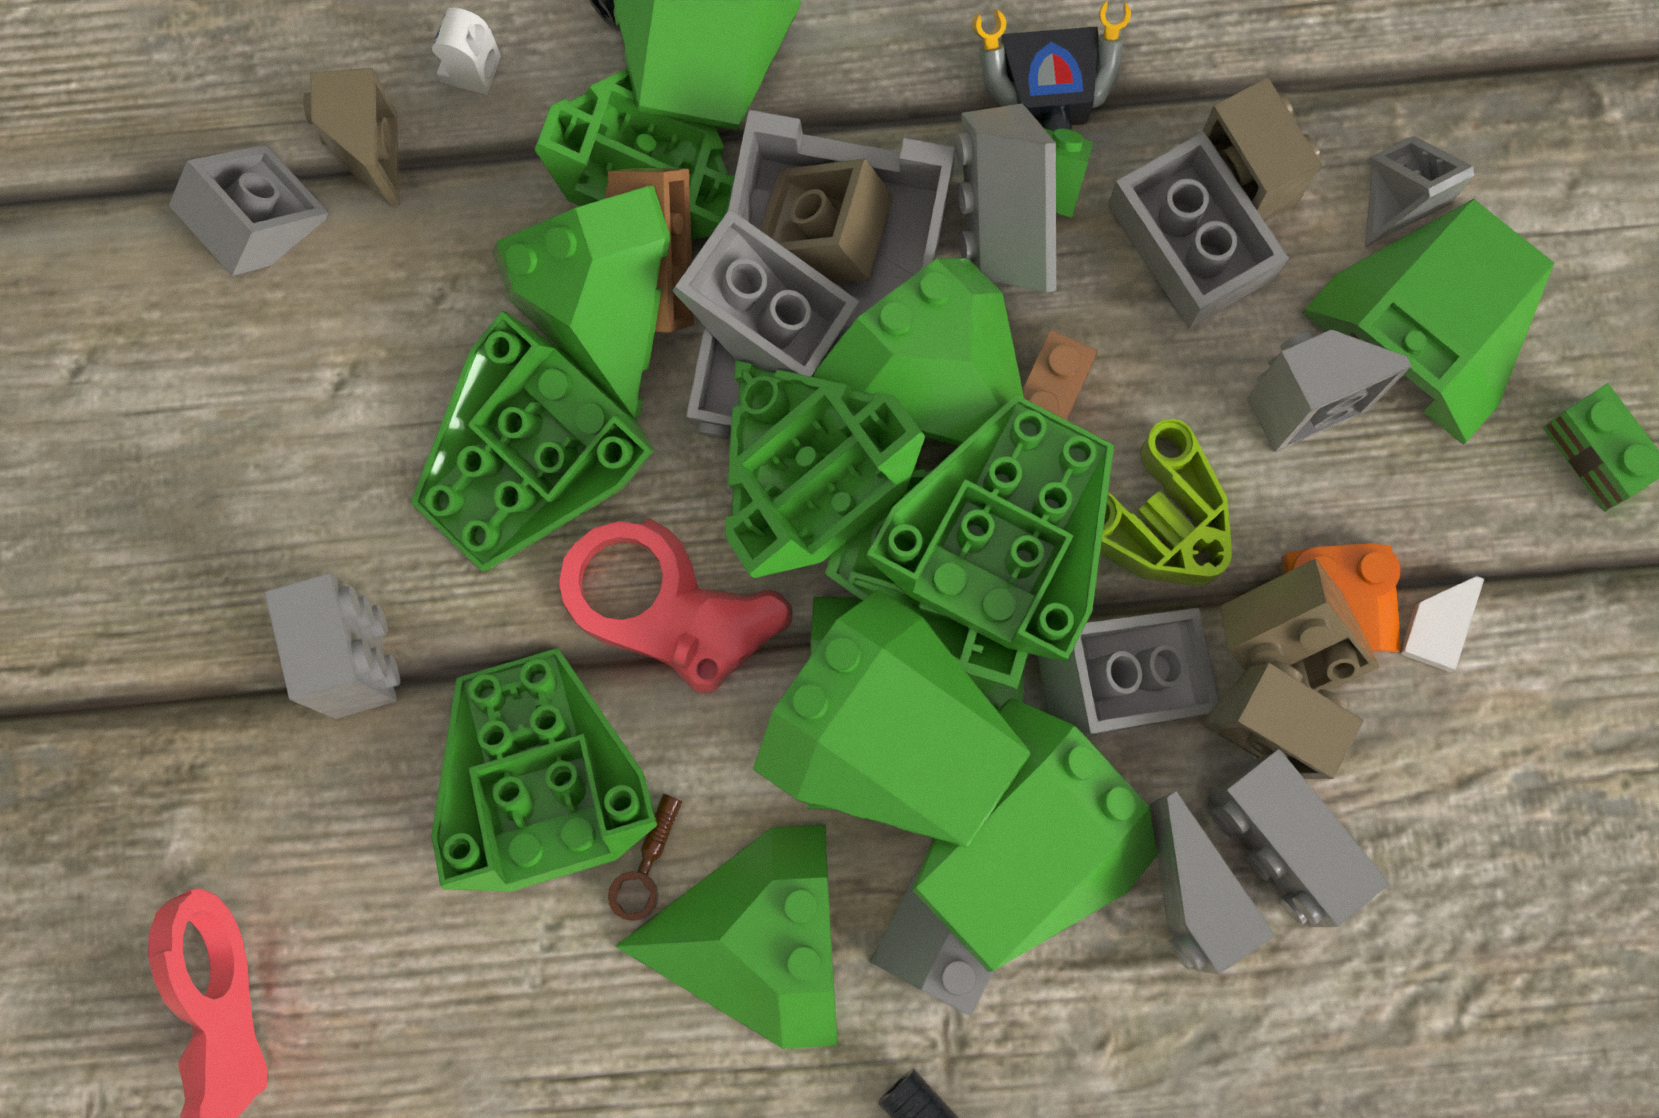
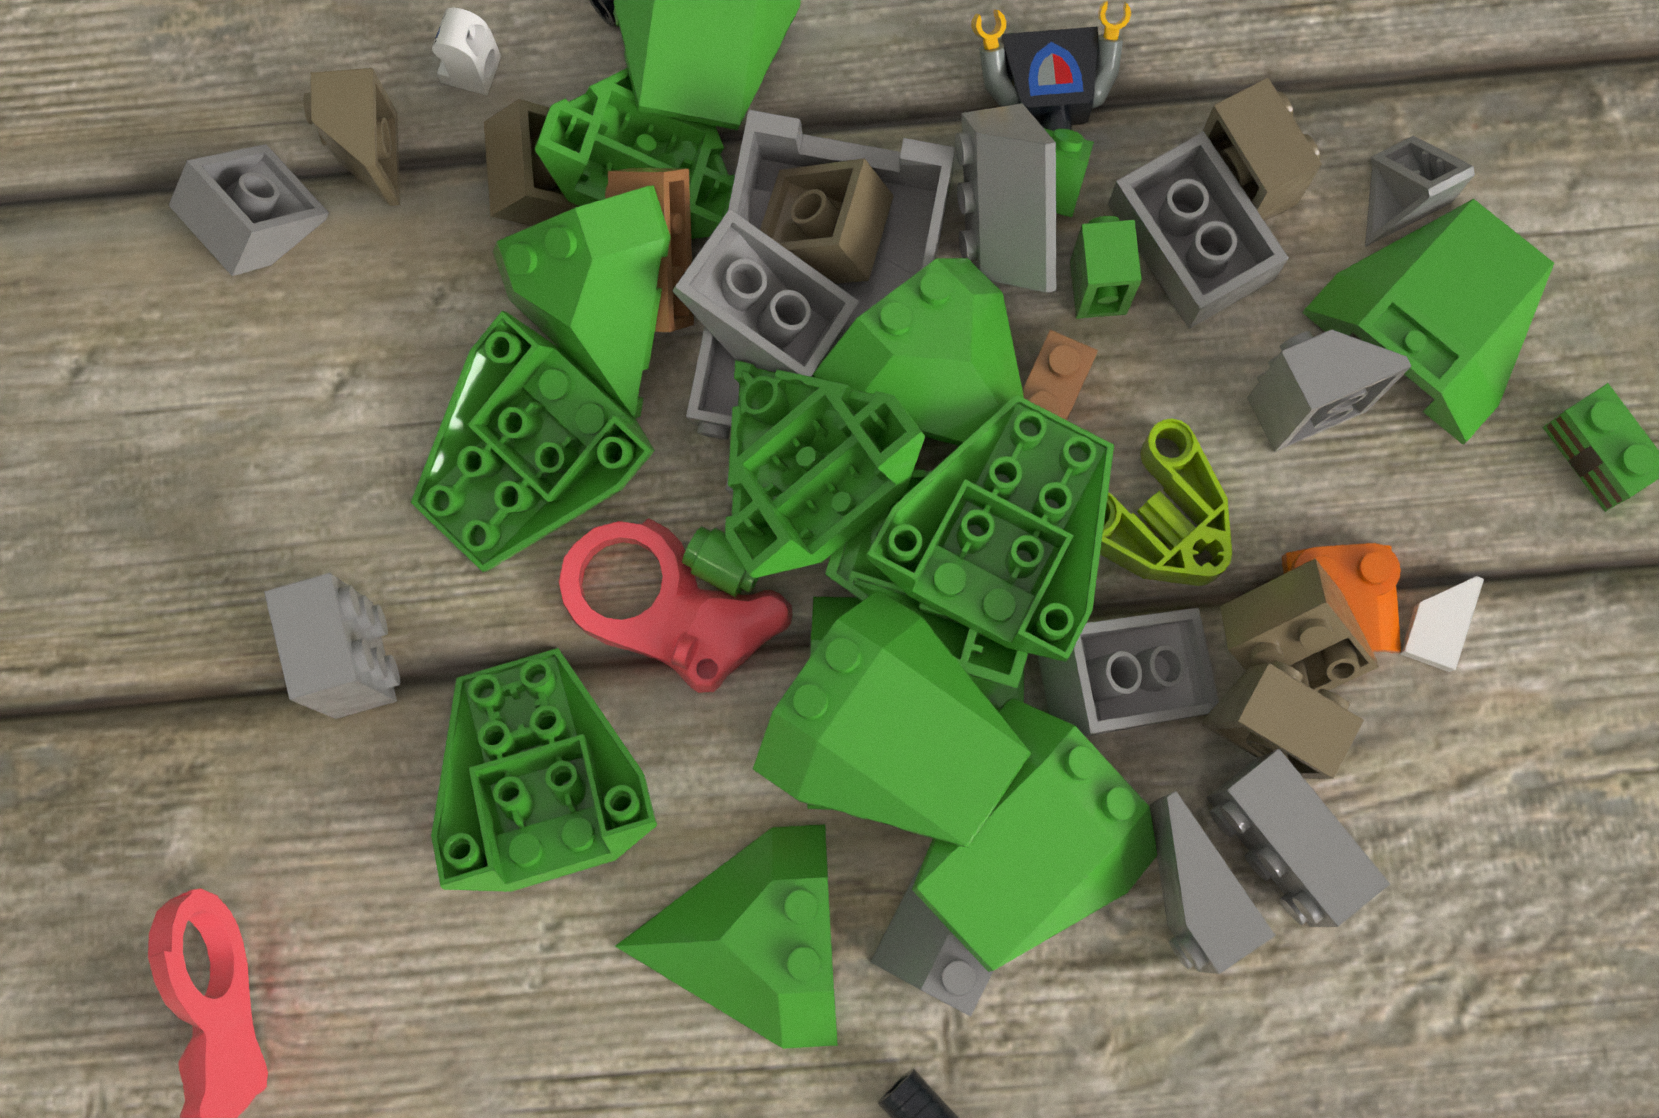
reddish brown piece [608,793,683,921] -> none
none -> dark tan slope [484,99,579,226]
none -> bright green brick [682,526,760,597]
none -> bright green brick [1070,216,1142,319]

